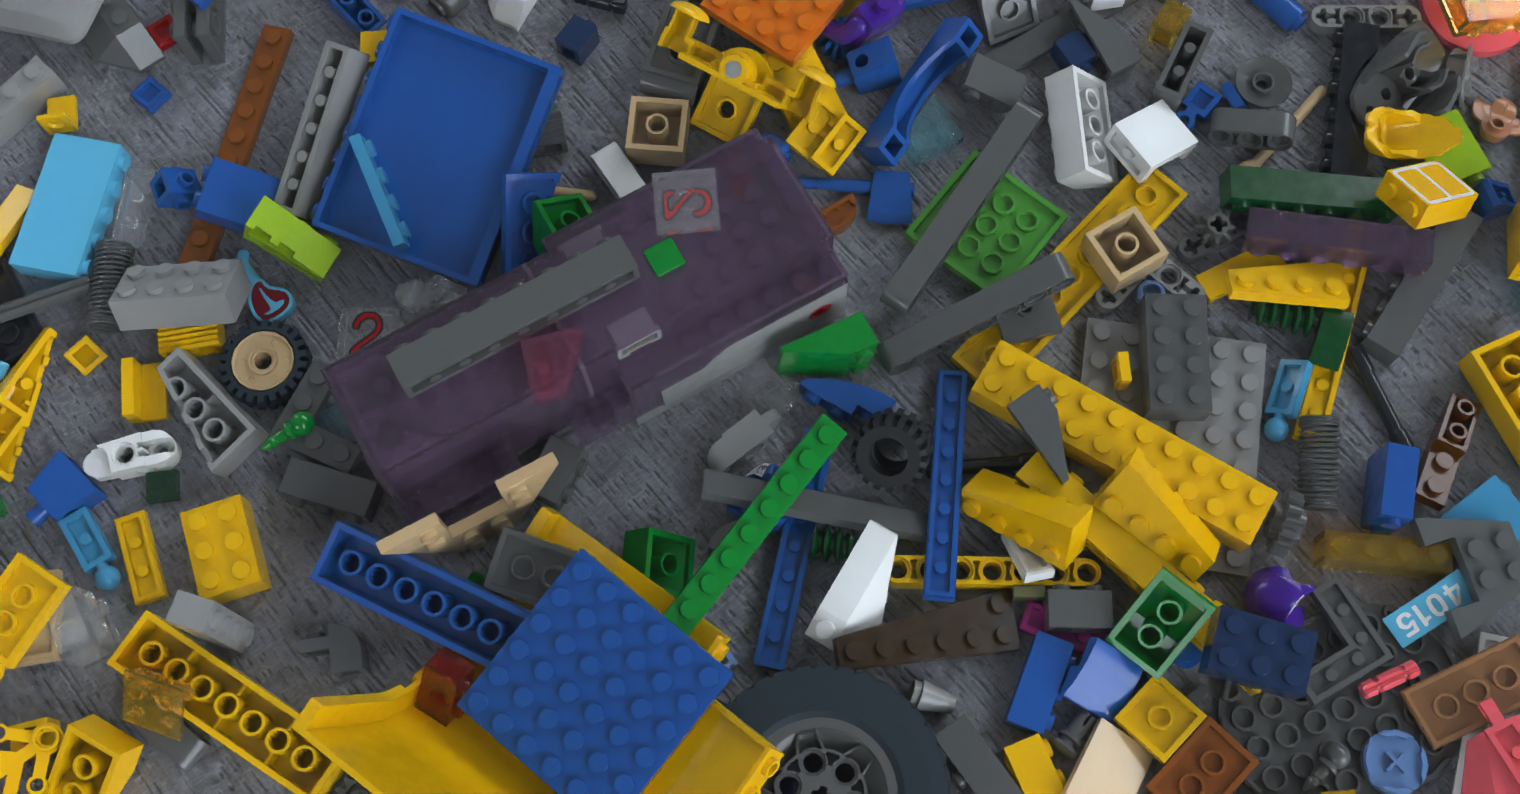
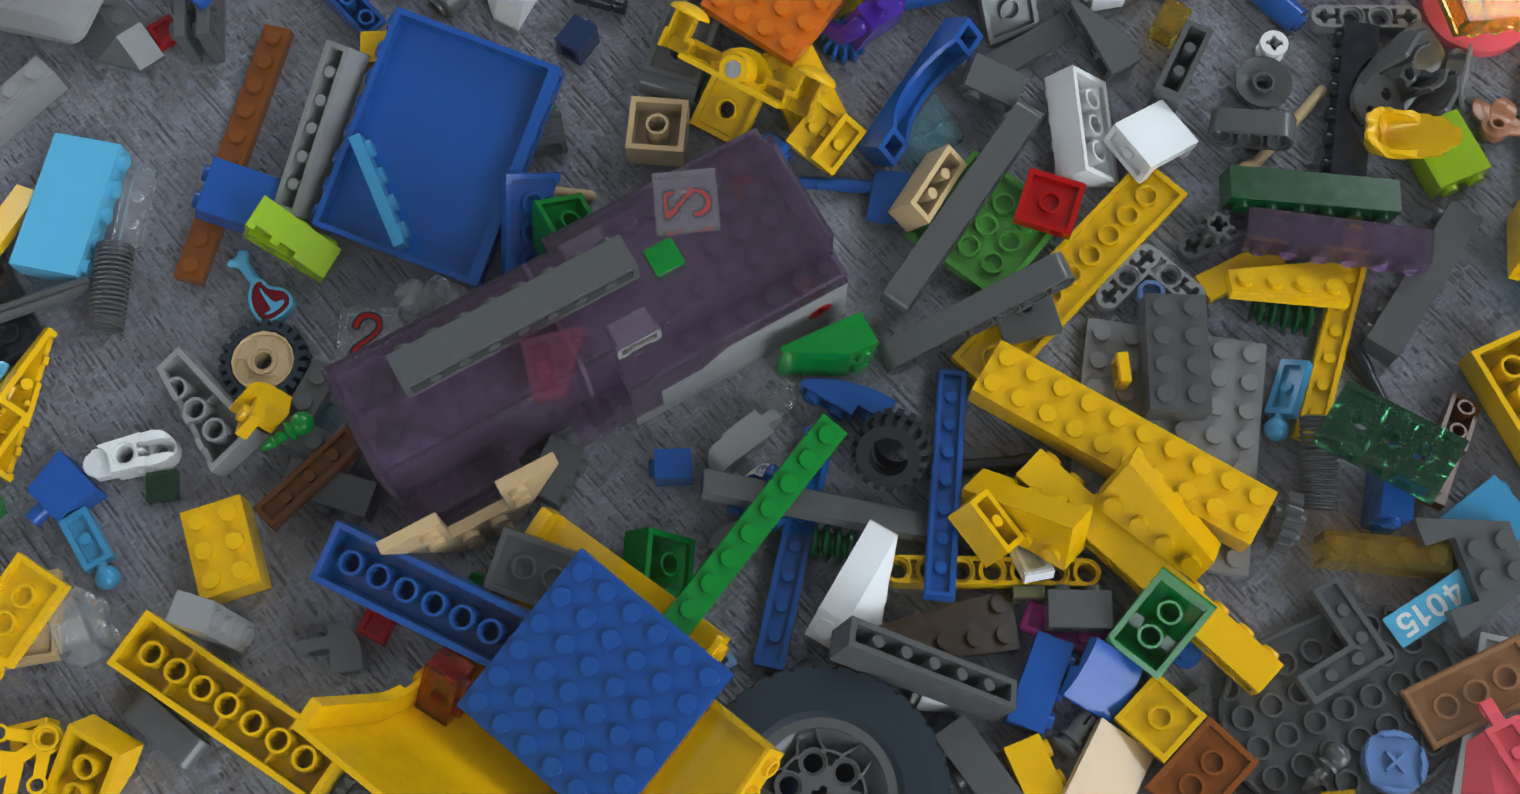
yellow bracket [36,95,78,135] -> none
yellow slope [63,334,108,376] -> none
light grey brick [108,259,252,331] -> none
yellow tile [114,510,169,607] -> none
yellow panel [121,357,169,424] -> none
clear yellow hinge [122,667,195,741] -> none
blue tile [130,75,173,115] -> none
blue brick [150,167,202,210] -> none
yellow brick [157,324,226,359] -> none
white beam [590,142,651,212] -> none
dark orange tile [804,192,857,236] -> none
blue torso [833,35,901,95] -> none
dark grey slope [1007,384,1069,485] -> none
dark blue brick [1050,28,1097,73] -> none
tan brick [1079,206,1169,295] -> none
blue plate [1176,81,1223,132] -> none
dark blue brick [1198,605,1319,700] -> none
blue tile [1220,81,1249,109] -> none
dark purple piece [1242,566,1316,627] -> none
dark green slope [1307,307,1354,372] -> none
coral axle [1357,660,1421,699] -> none
yellow brick [1375,160,1479,230] -> none
blue slope [1470,178,1517,222] -> none
none -> yellow brick [229,382,292,440]
none -> reddish brown tile [252,424,368,532]
none -> red tile [355,608,397,646]
none -> blue brick [648,448,693,487]
none -> dark grey brick [829,616,1017,723]
none -> tan brick [888,144,967,232]
none -> yellow brick [948,488,1025,567]
none -> red plate [1013,167,1087,240]
none -> white wheel [1254,30,1289,62]
none -> clear green brick [1313,380,1469,506]

